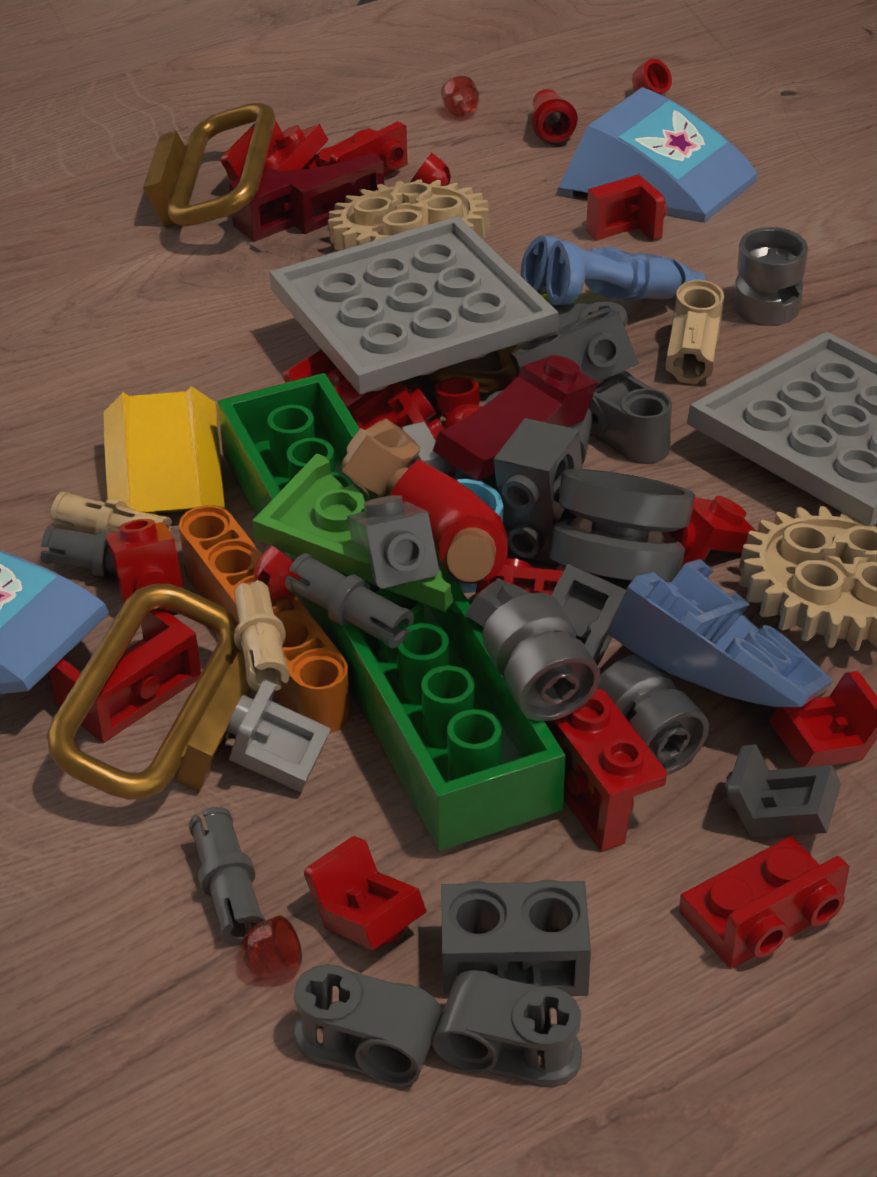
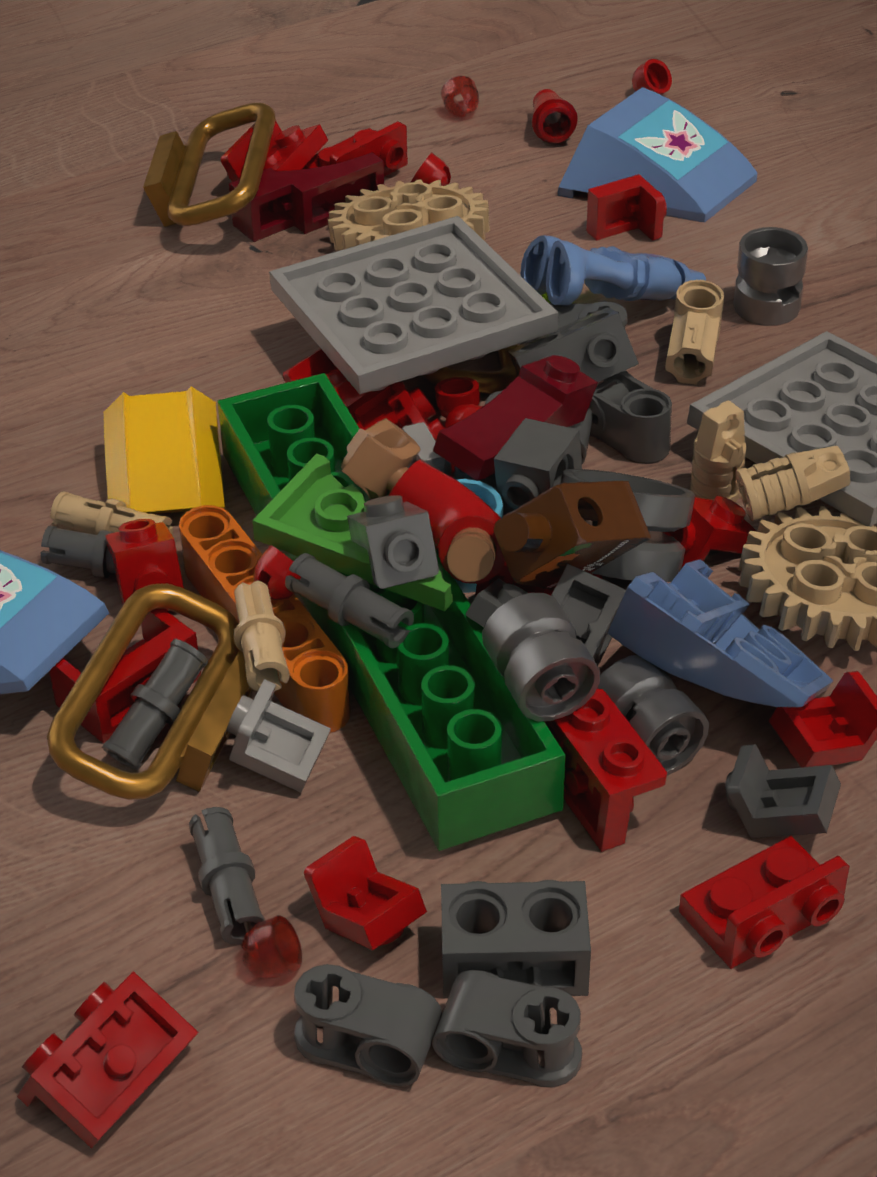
none -> red bracket [17,971,199,1149]
none -> dark grey pin [102,639,208,770]
none -> reddish brown torso [493,481,651,590]
none -> tan hinge [690,400,746,502]
none -> tan hinge [736,445,850,521]

